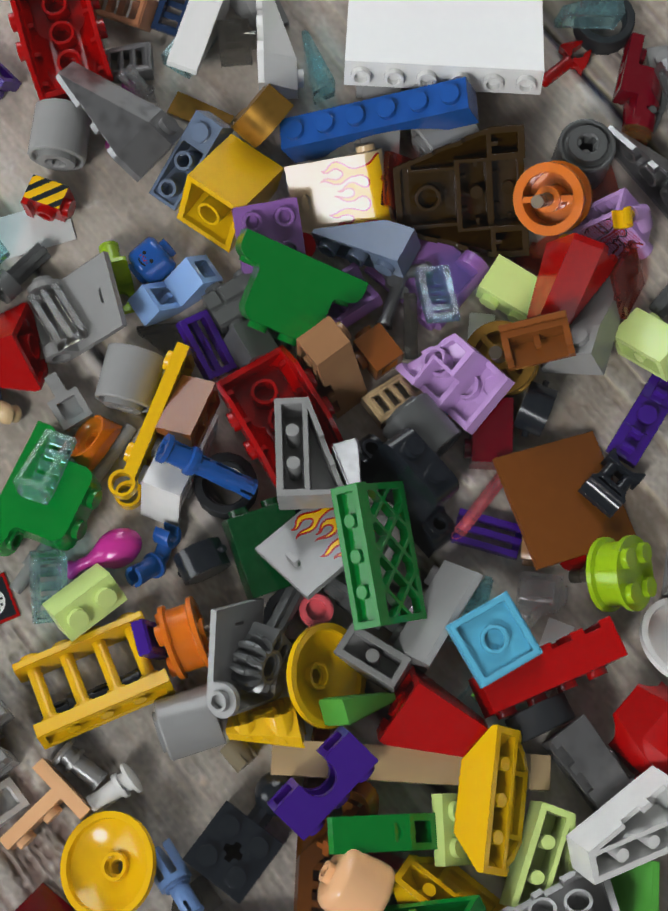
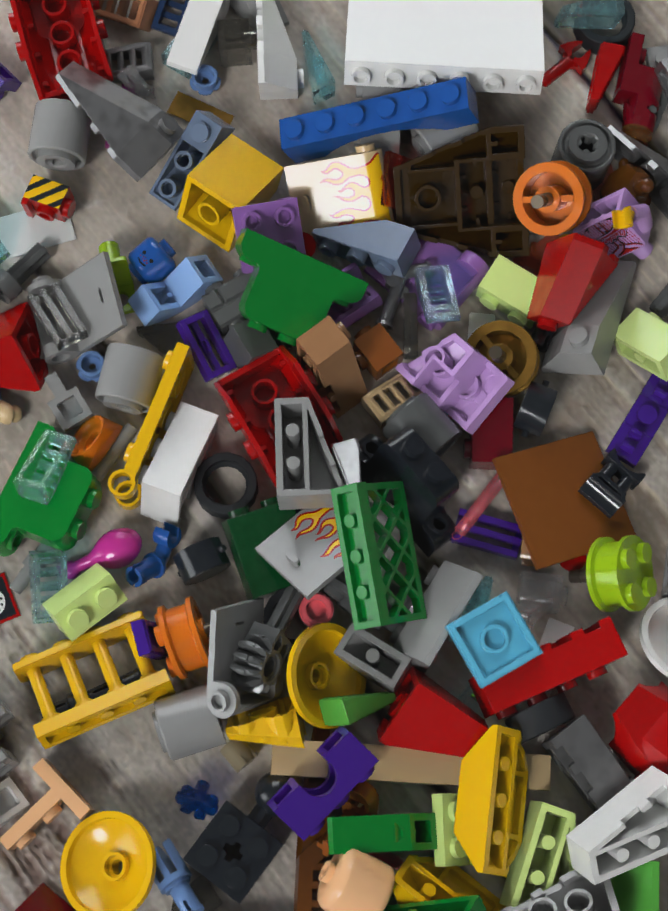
light grey pin [52,737,108,791] -> none
white pin [86,762,143,813] -> none
hinge [155,374,220,448] -> none
blue pin [155,433,259,500] -> none
pearl gold brick [231,84,294,148] -> none
dark orange hinge [498,310,576,372] -> none
clear red piece [609,240,645,319] -> none
none -> medium blue plate [76,351,105,382]
none -> clear blue plant [175,780,219,820]
none -> medium blue plate [190,64,221,96]
none -> red slope [585,41,626,114]
none -> reddish brown rock [599,158,654,205]

